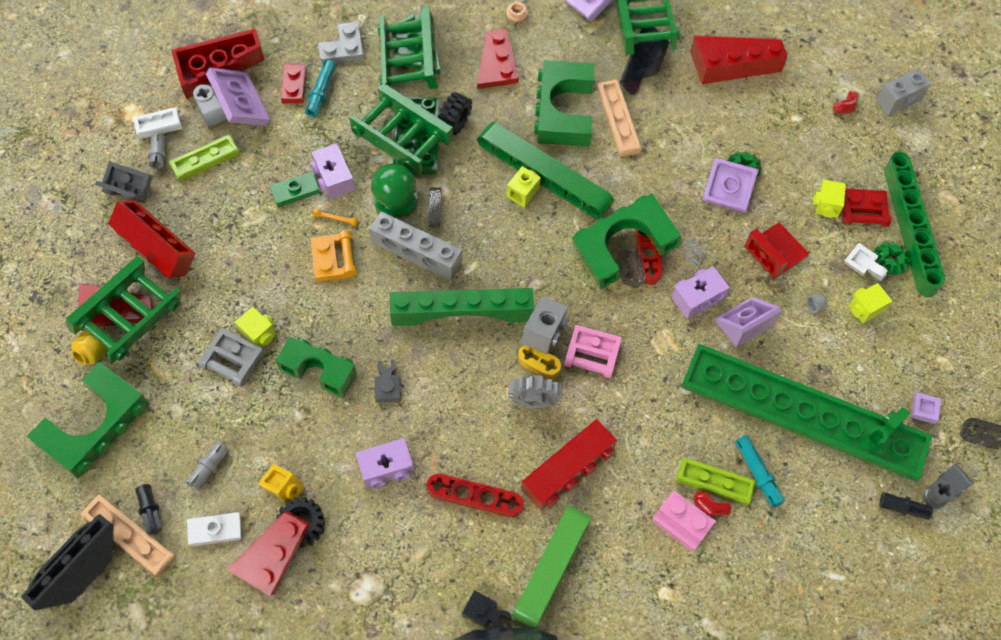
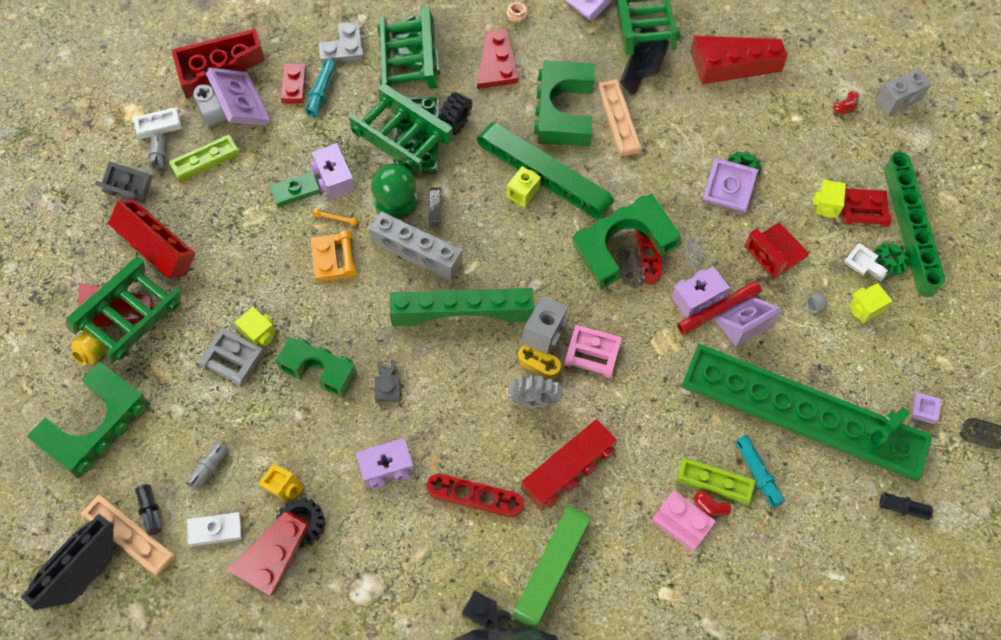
dark grey piece [923,463,975,509] -> none
none -> red piece [677,280,762,335]

